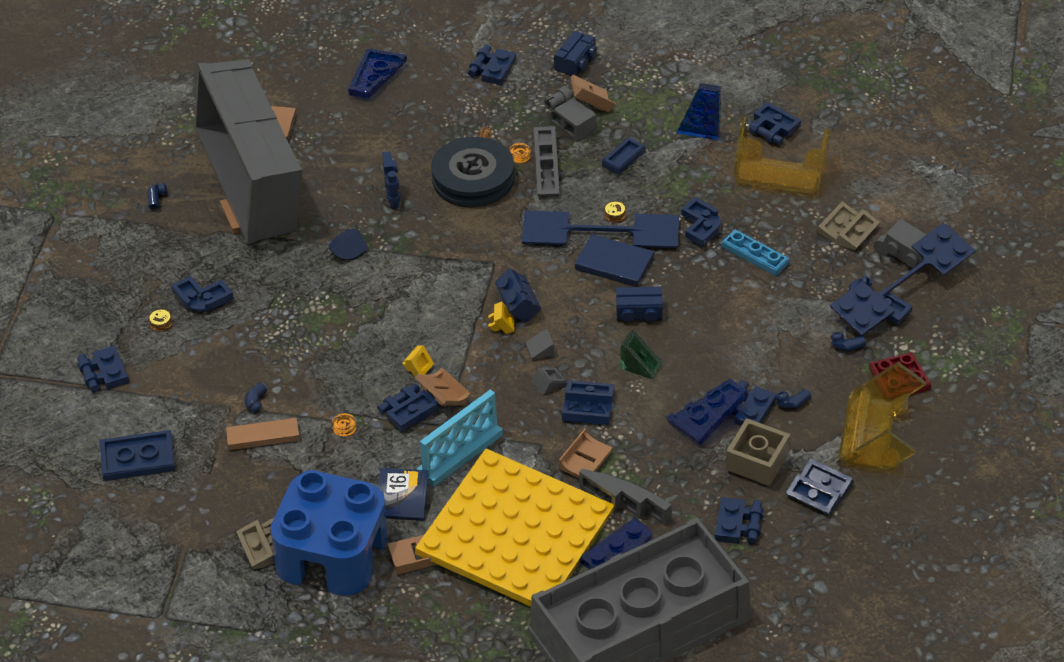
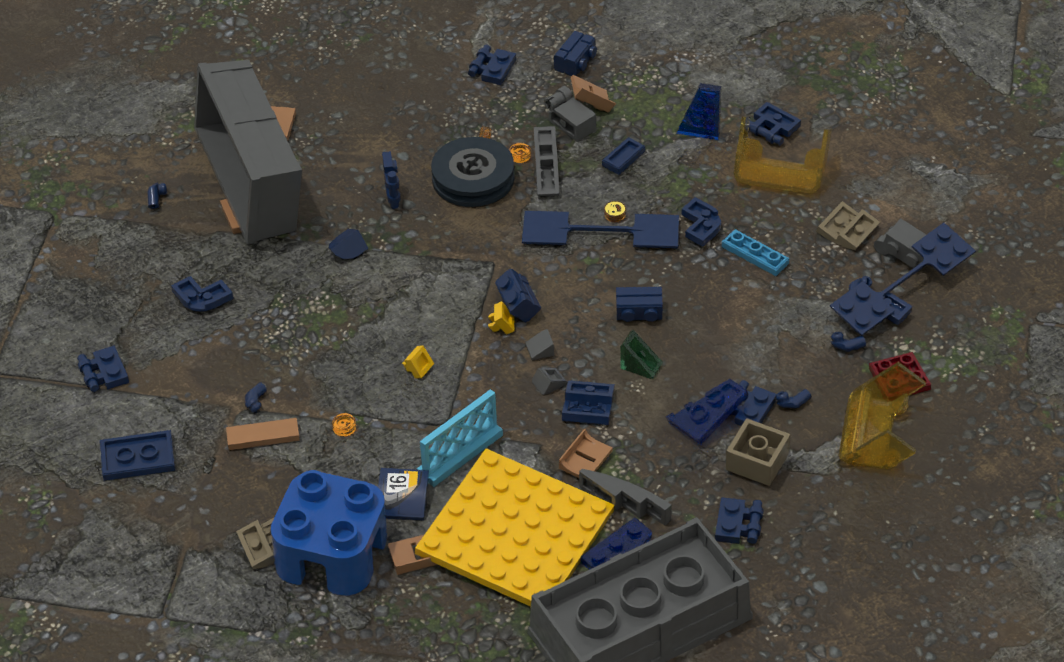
tile [149,309,172,331] -> none
clear blue wing [348,48,407,98] -> none
dark blue plate [377,383,439,432] -> none
medium nougat piece [415,367,471,406] -> none
dark blue tile [575,234,654,287] -> none
slope [786,458,854,515] -> none

